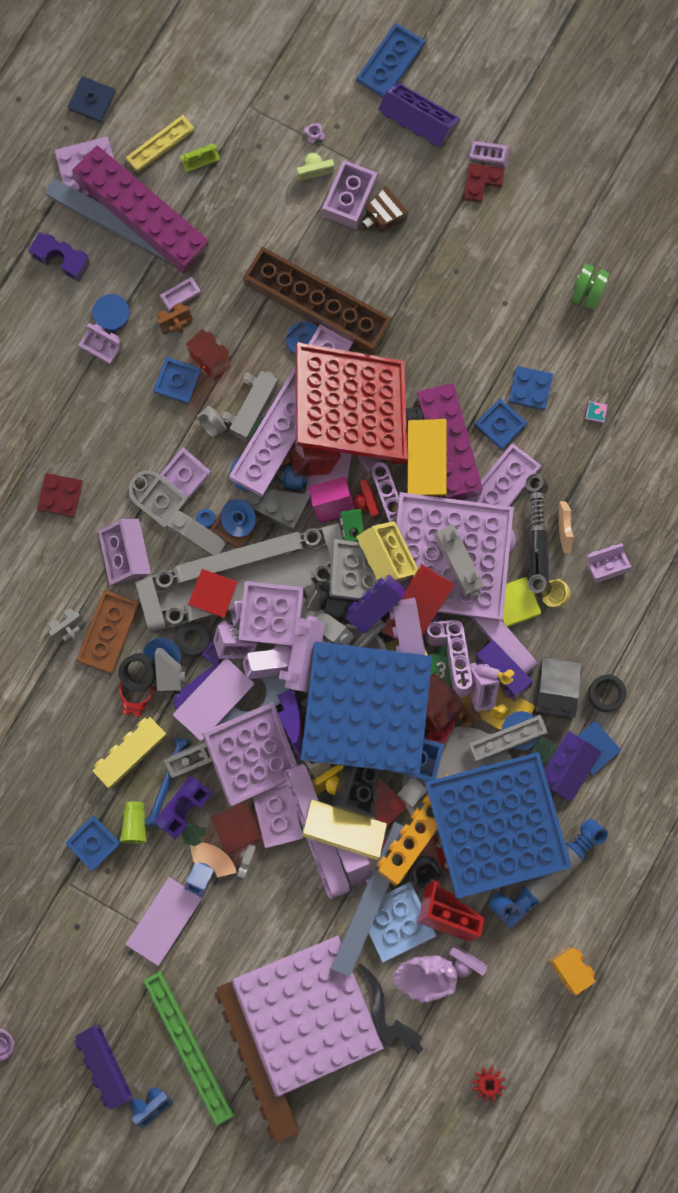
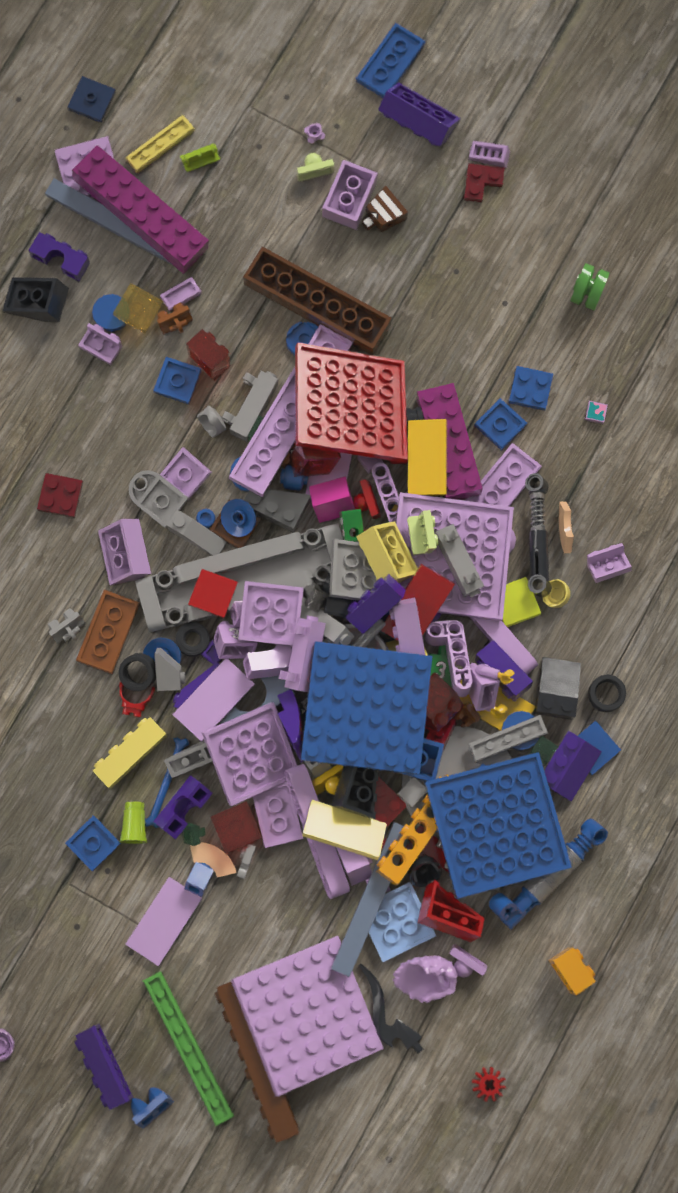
none -> black slope [2,277,69,322]
none -> clear yellow tile [113,283,163,333]
none -> yellowish green bracket [407,510,438,555]

